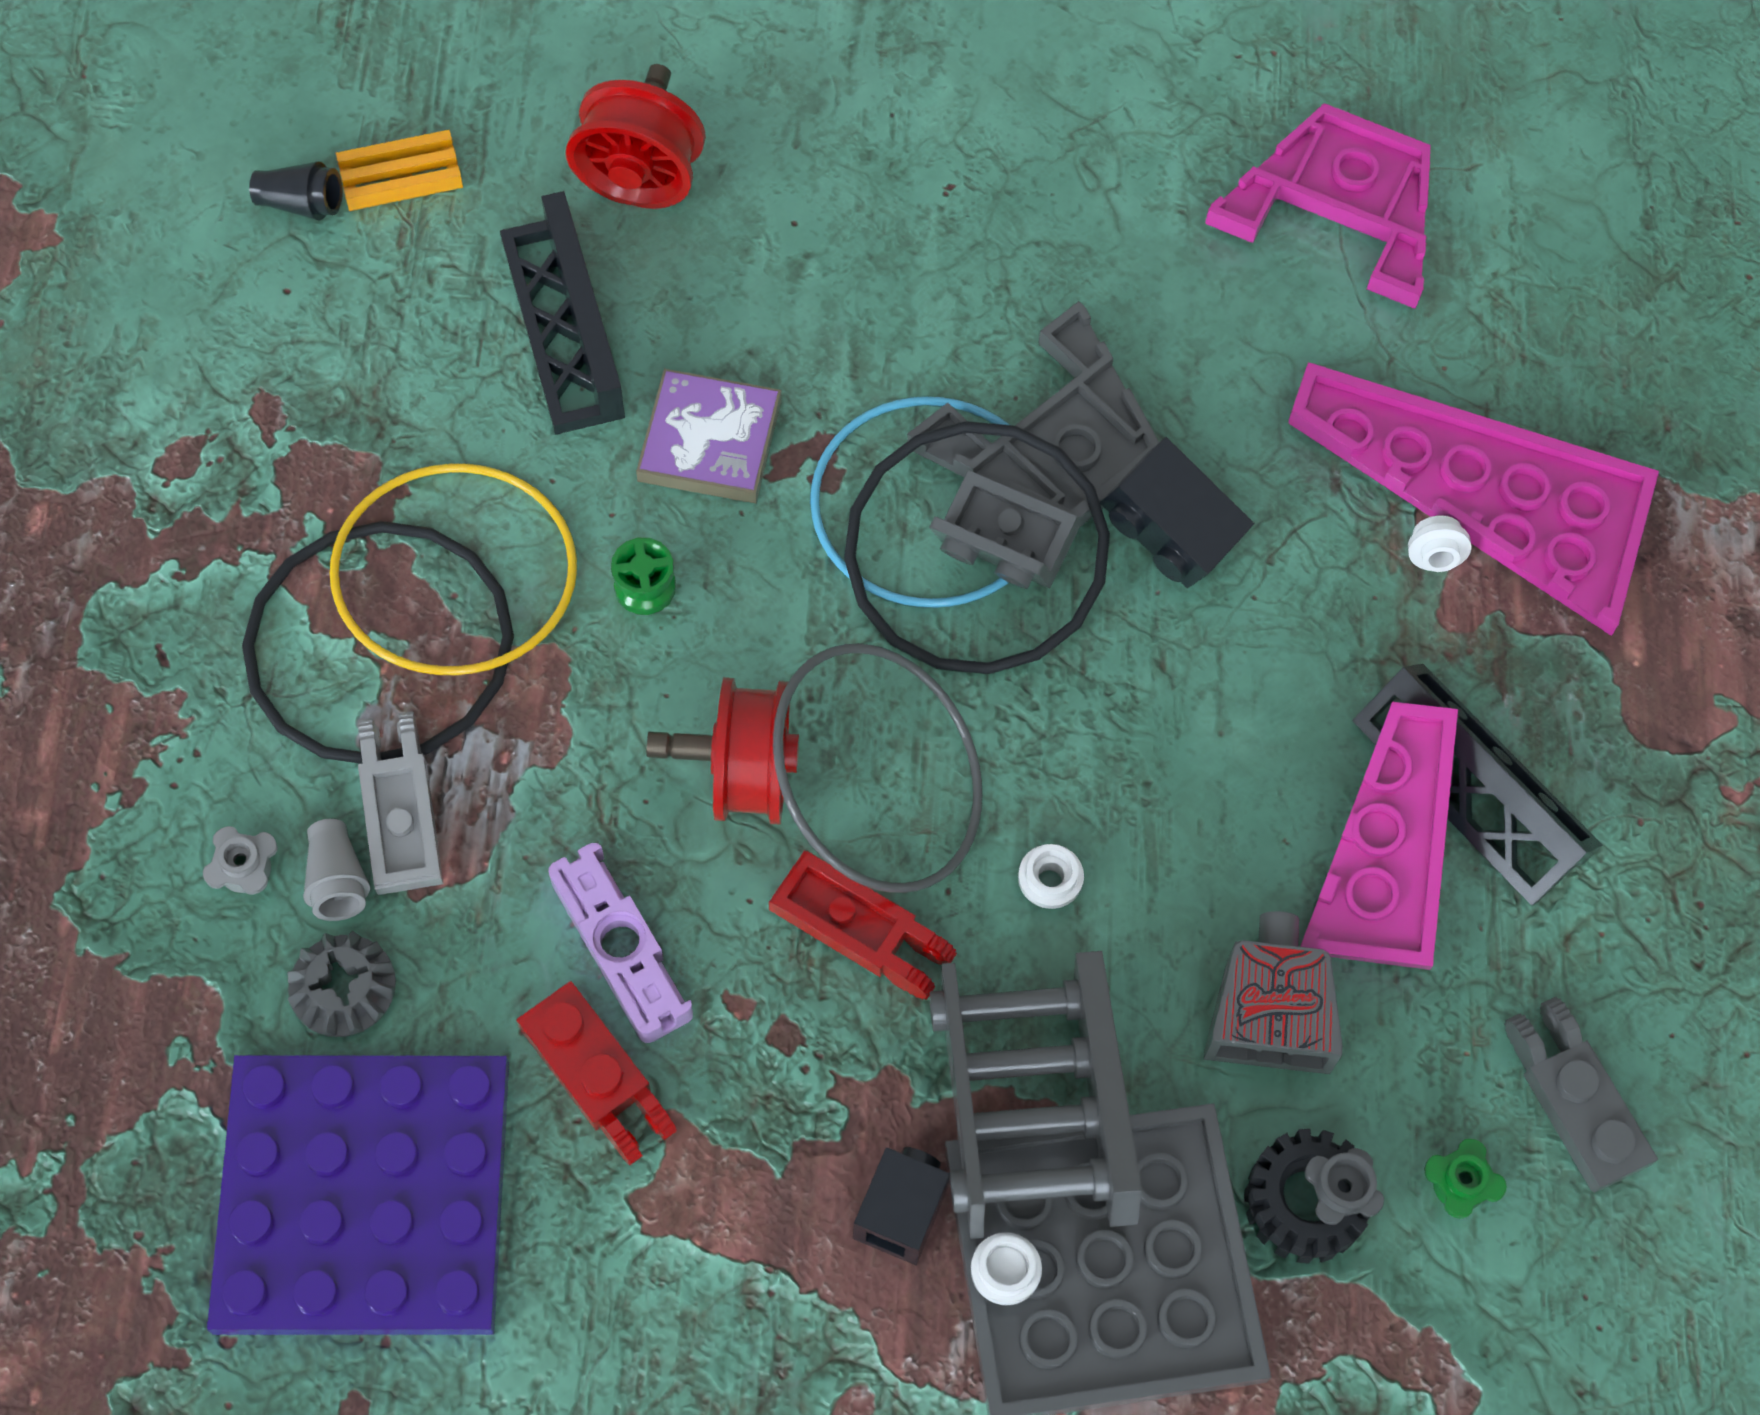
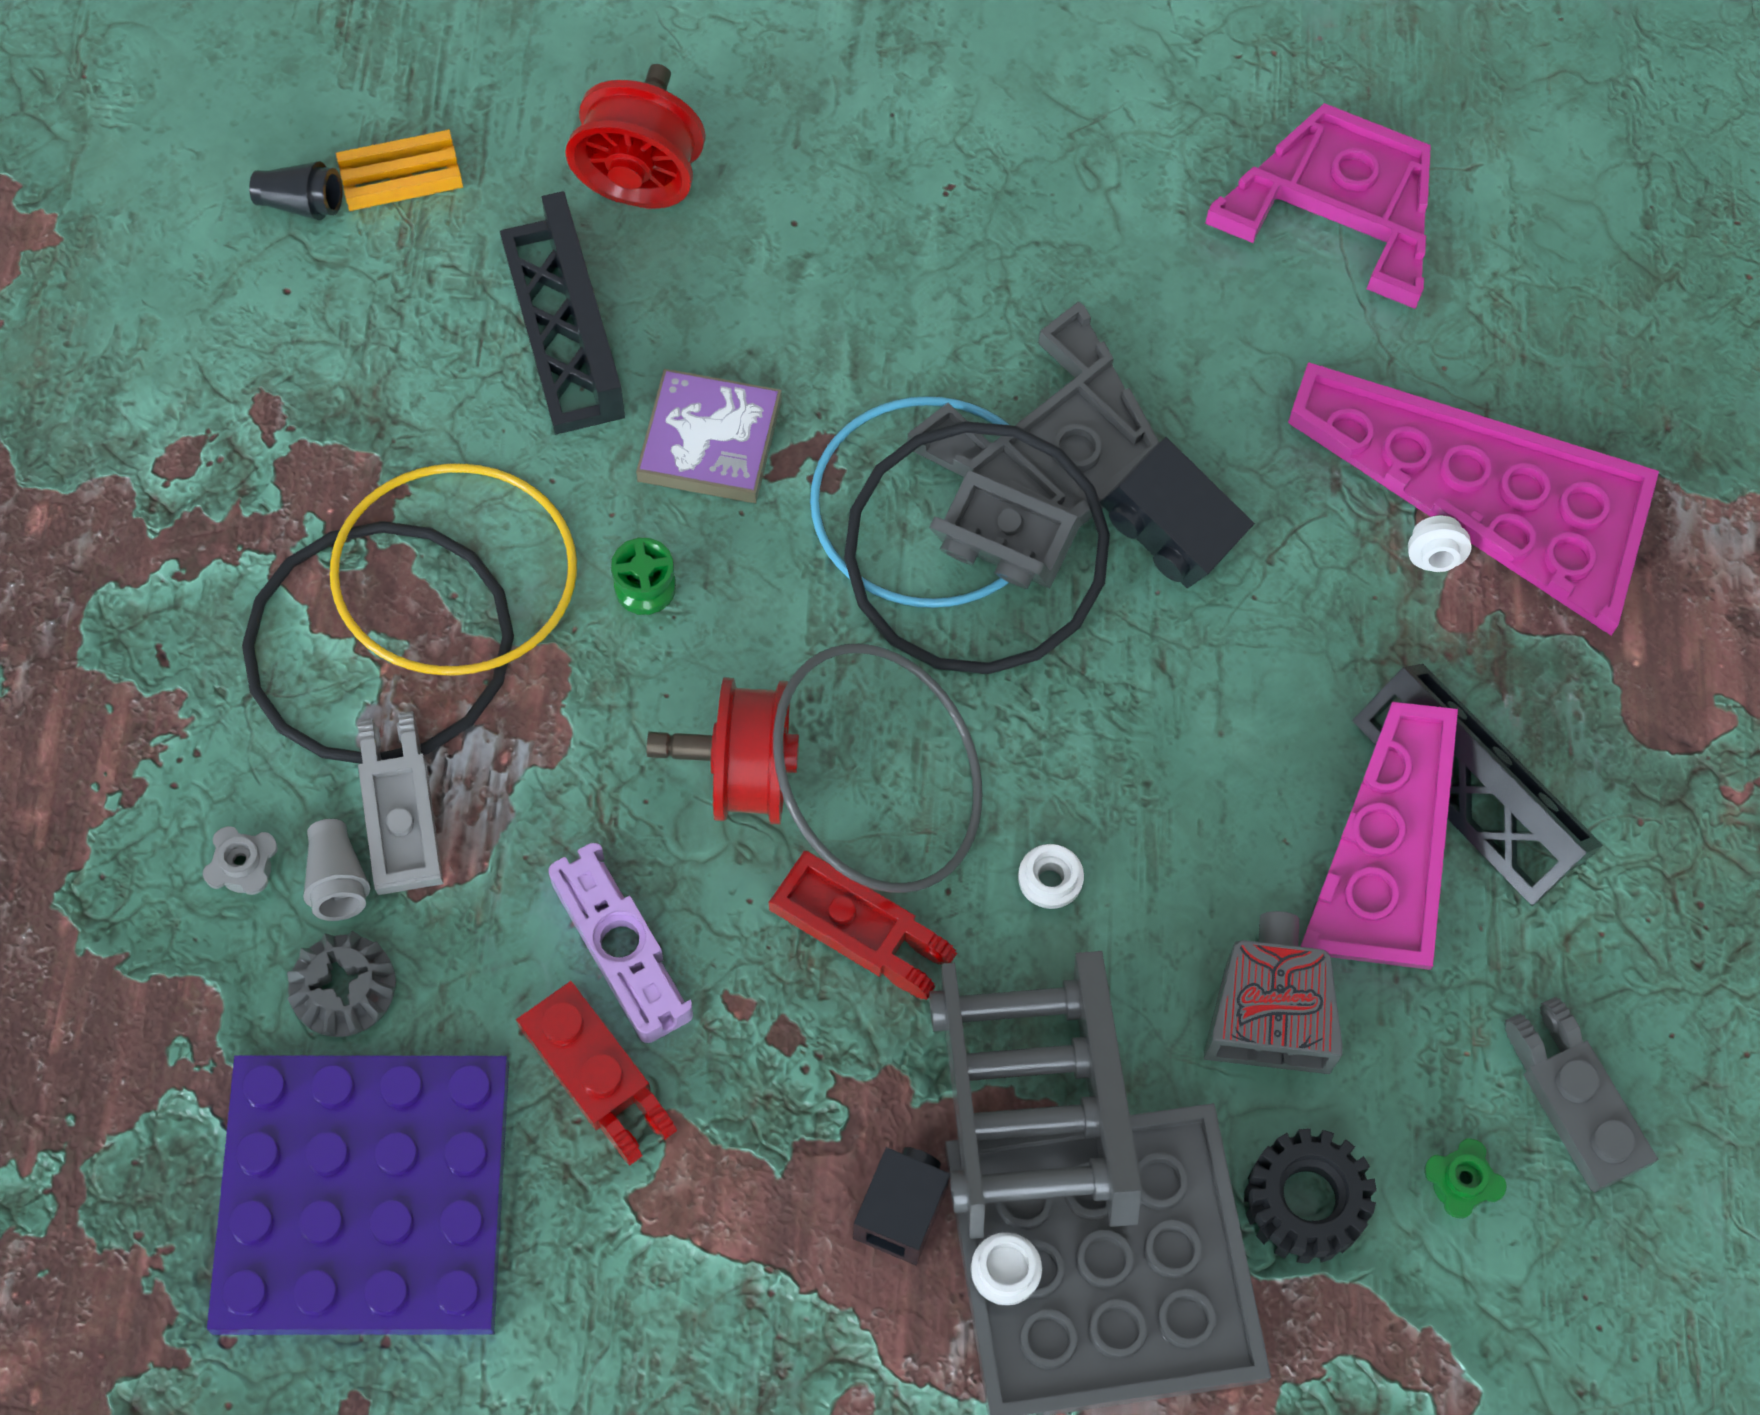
dark grey plate [1305,1148,1384,1225] -> none

